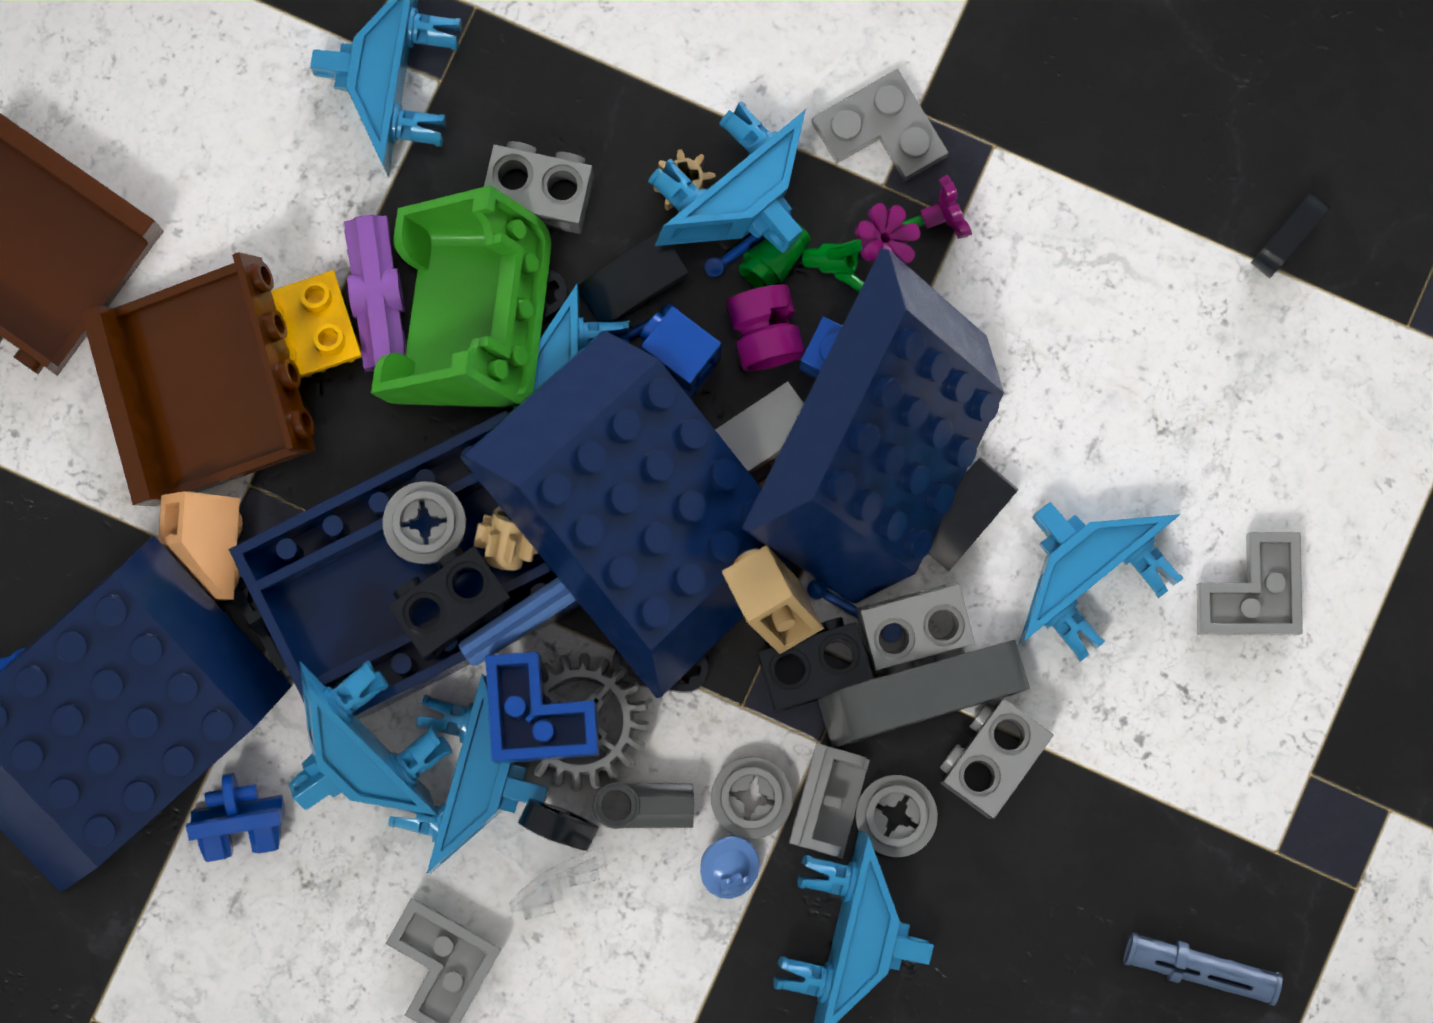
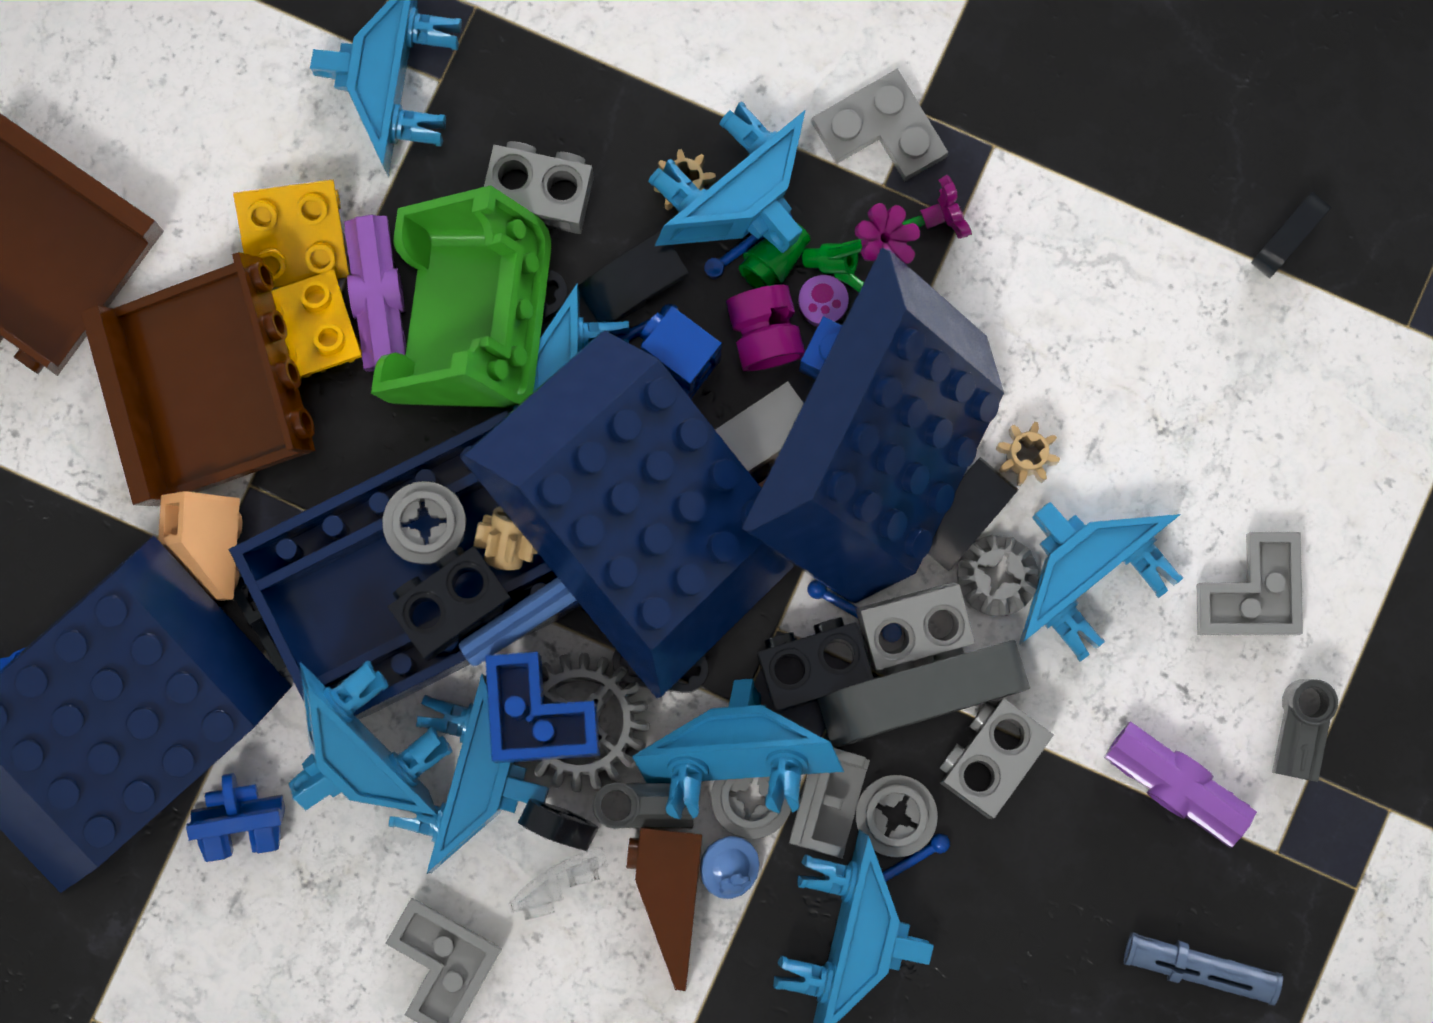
tan brick [722,545,824,654] -> none
none -> yellow hinge [233,179,349,287]
none -> reddish brown slope [626,828,702,991]
none -> dark azure connector [632,679,844,820]
none -> medium lavender tile [798,275,849,327]
none -> blue hinge [882,833,950,882]
none -> light grey gear [957,535,1039,616]
none -> tan gear [996,422,1060,486]
none -> medium lavender piece [1104,721,1257,848]
none -> dark grey piece [1272,679,1338,782]

